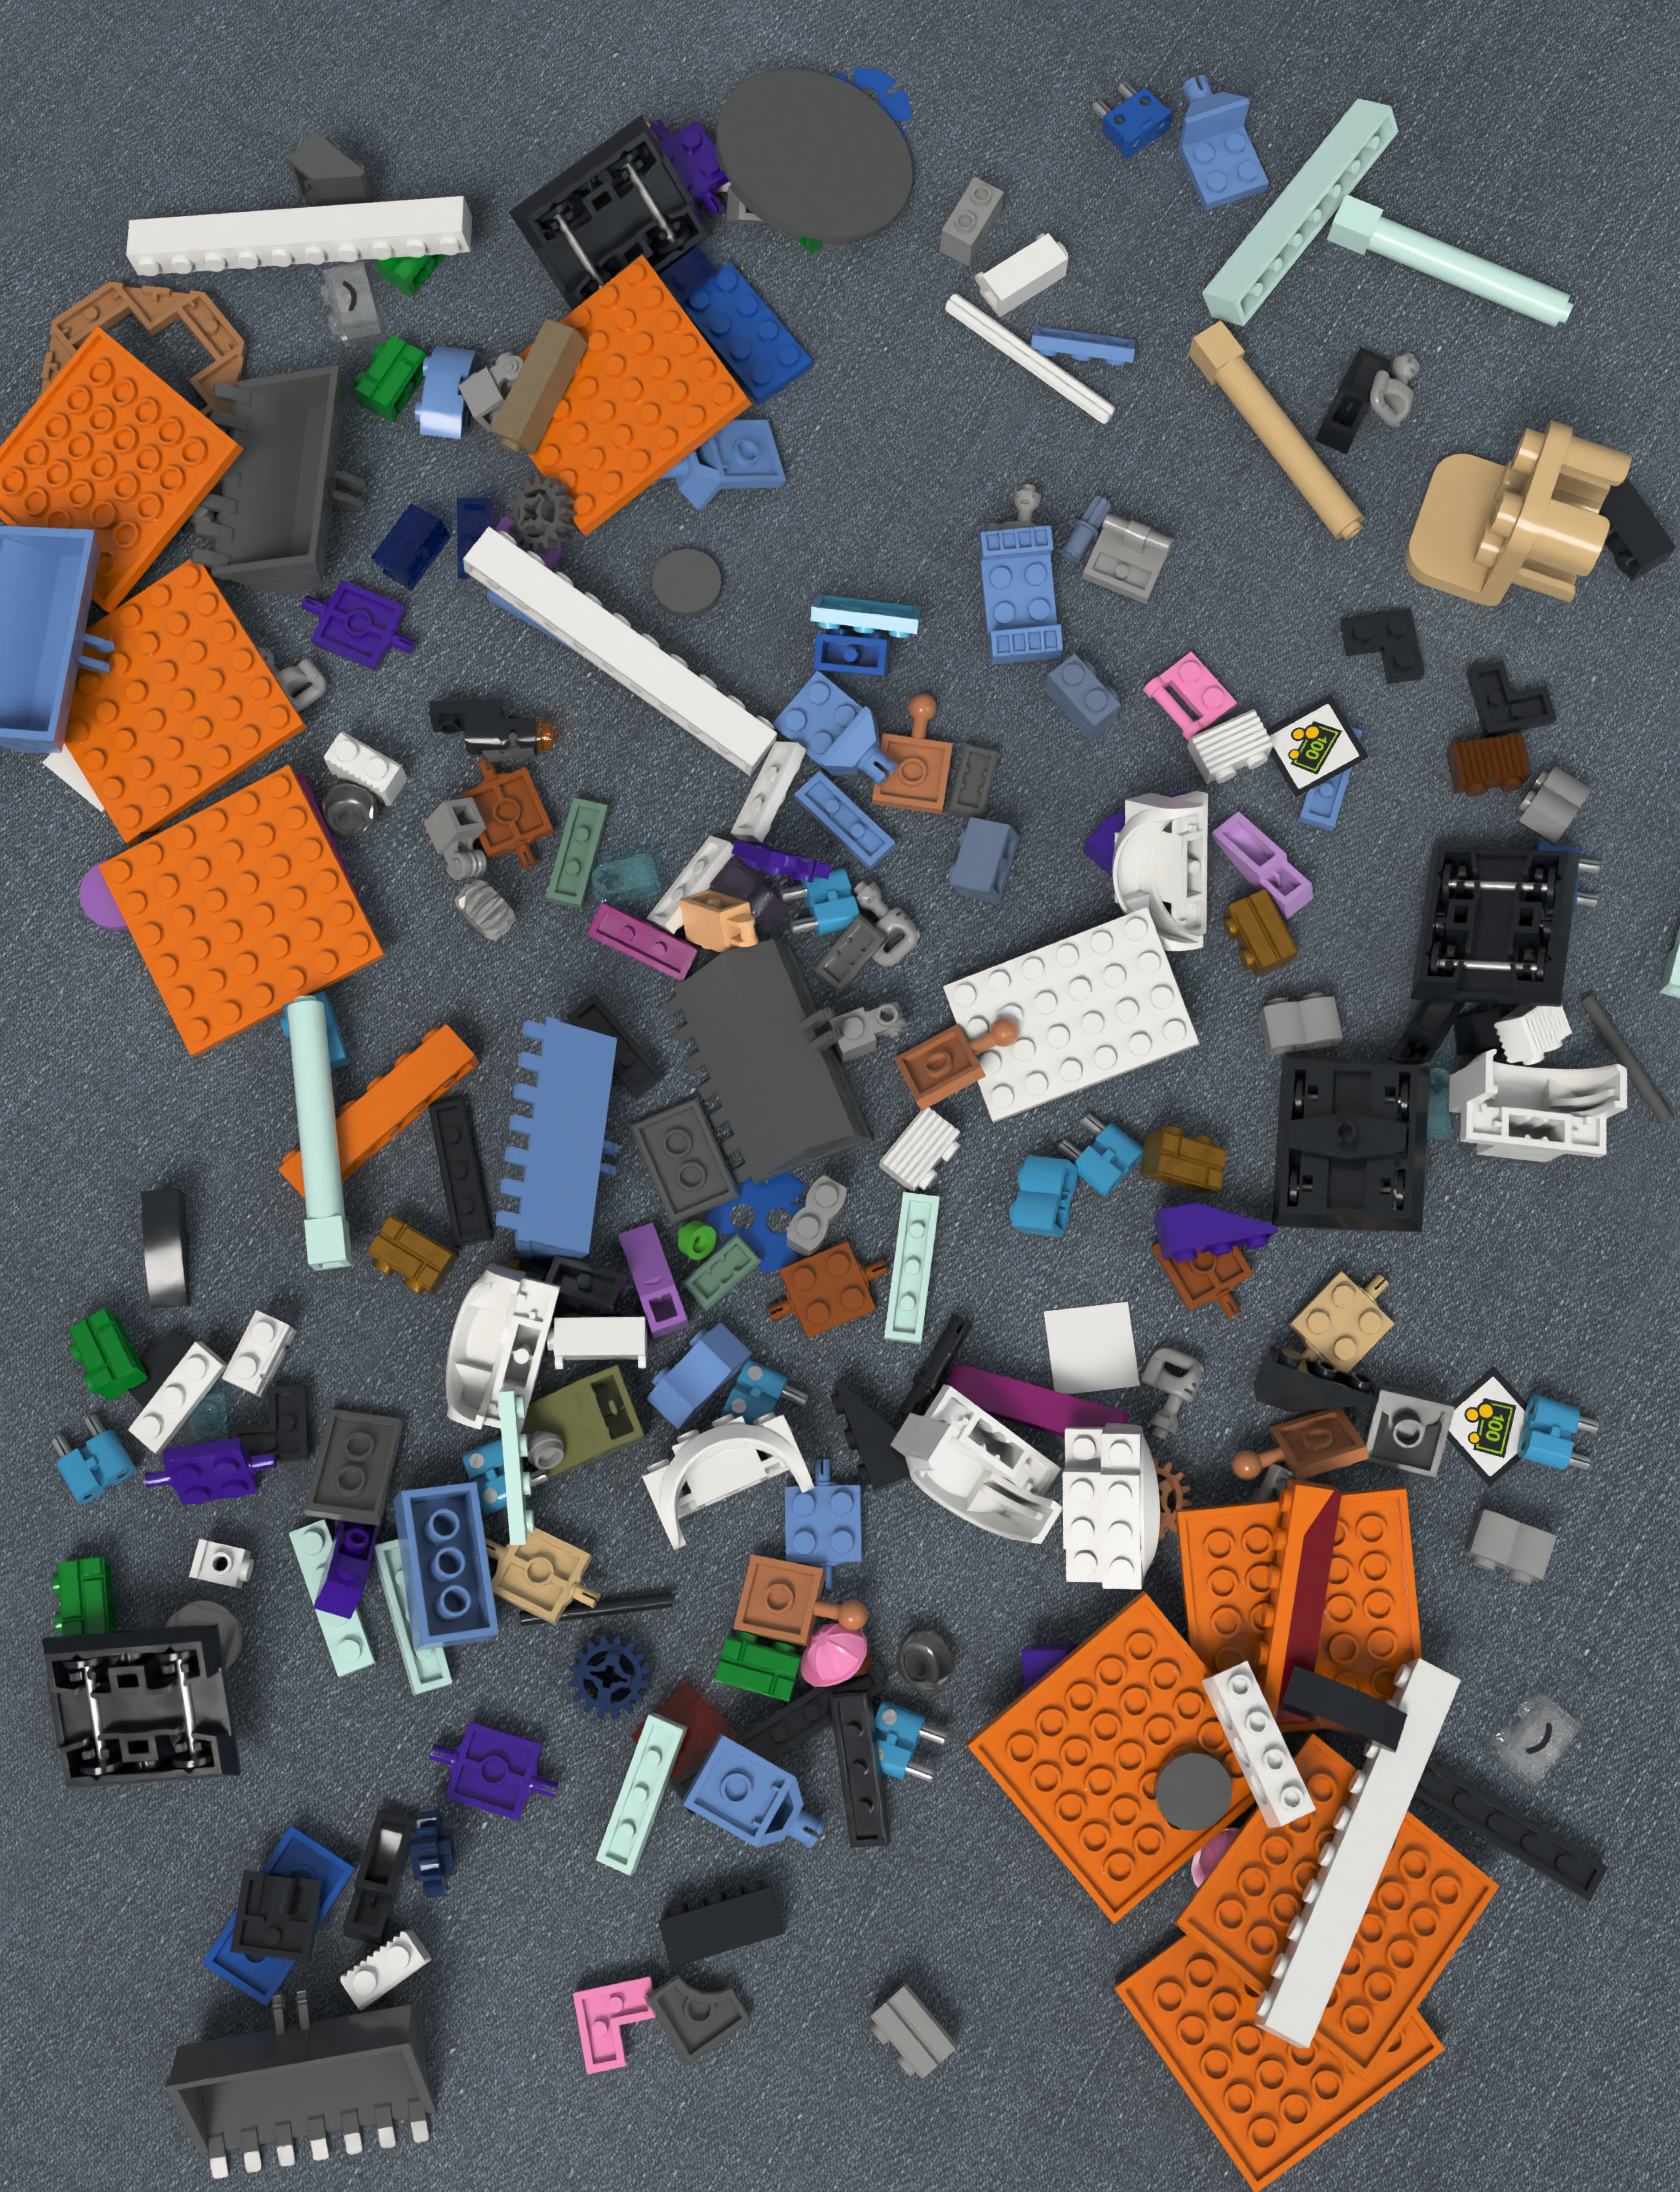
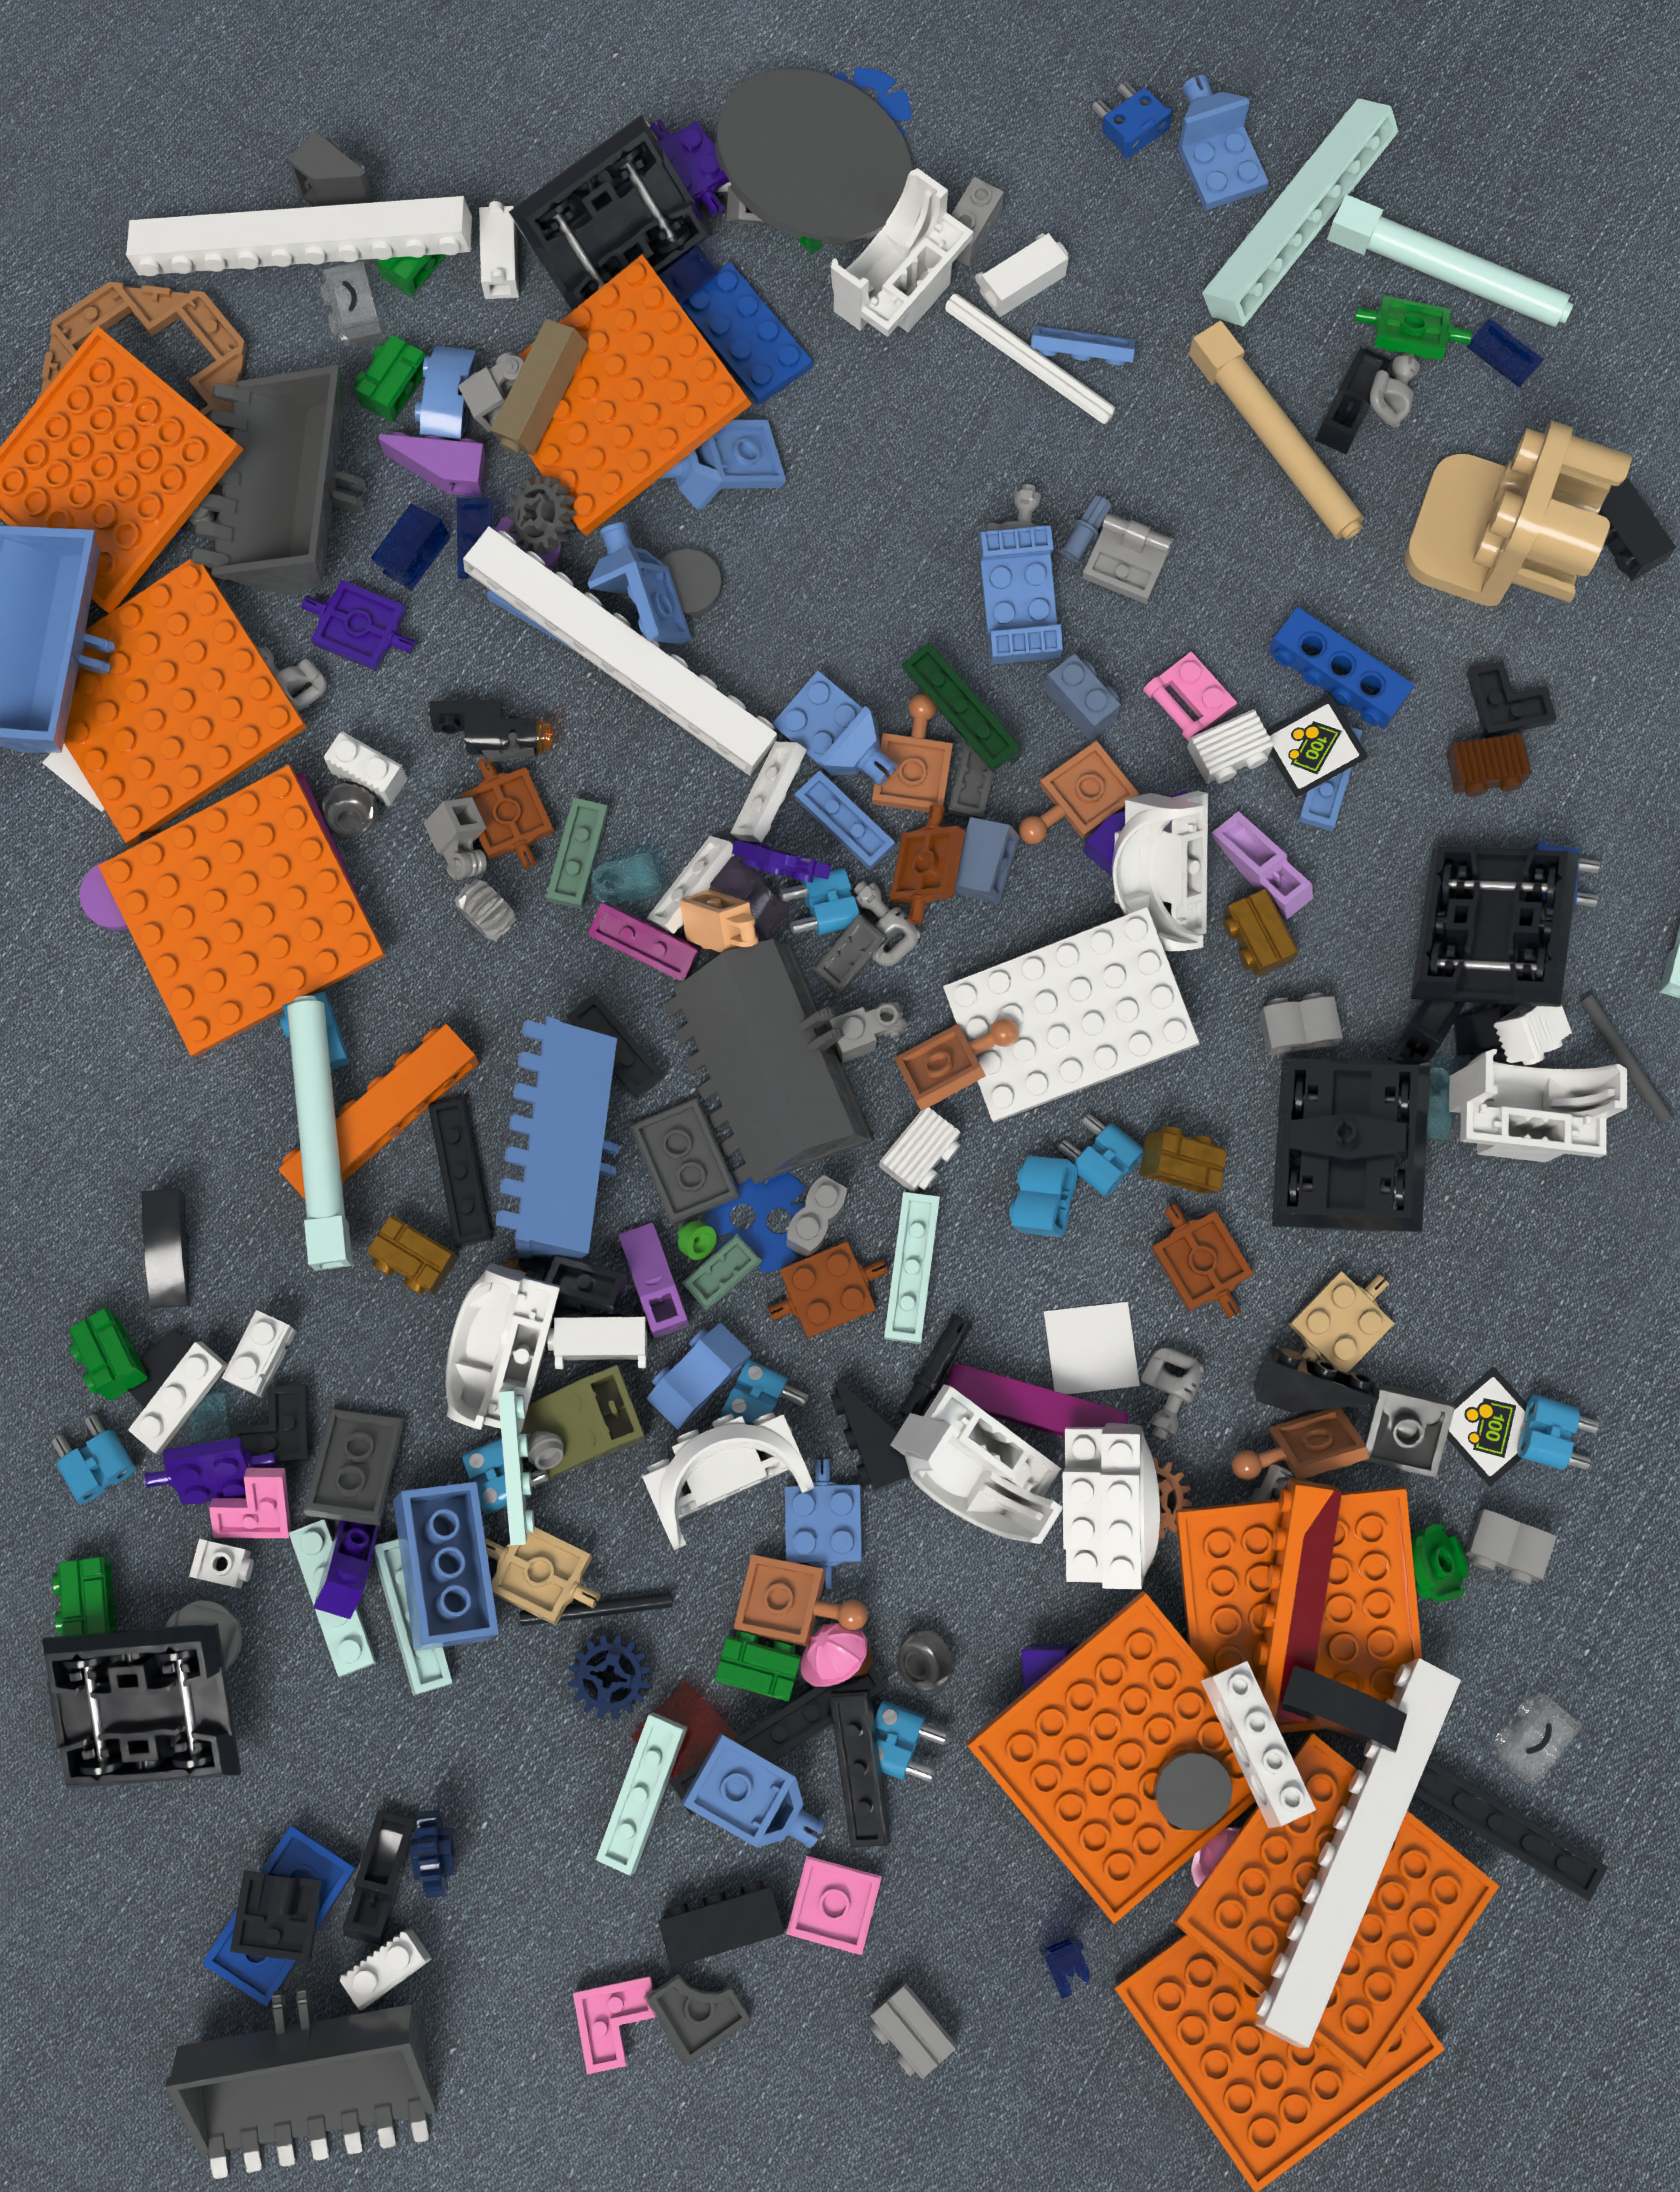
dark purple plate [429,1722,559,1821] -> none
medium azure plate [811,594,921,638] -> none
blue brick [813,629,891,677] -> none
dark purple slope [1153,1203,1278,1264] -> none
black plate [1340,609,1425,684] -> none
light grey brick [1519,766,1591,844] -> none
none -> bright pink plate [209,1468,291,1538]
none -> medium lavender slope [379,432,487,497]
none -> white brick [479,201,519,299]
none -> medium blue plate [588,522,692,644]
none -> bright pink plate [786,1856,882,1955]
none -> white piece [831,168,974,337]
none -> dark orange plate [889,805,966,925]
none -> dark green fence [901,642,1020,773]
none -> nougat plate [1019,740,1140,844]
none -> clear blue hinge [1039,1936,1090,1999]
none -> blue brick [1268,606,1415,730]
none -> green plate [1354,295,1473,360]
none -> green plate [1411,1524,1468,1602]
none -> clear blue plate [1466,318,1544,388]

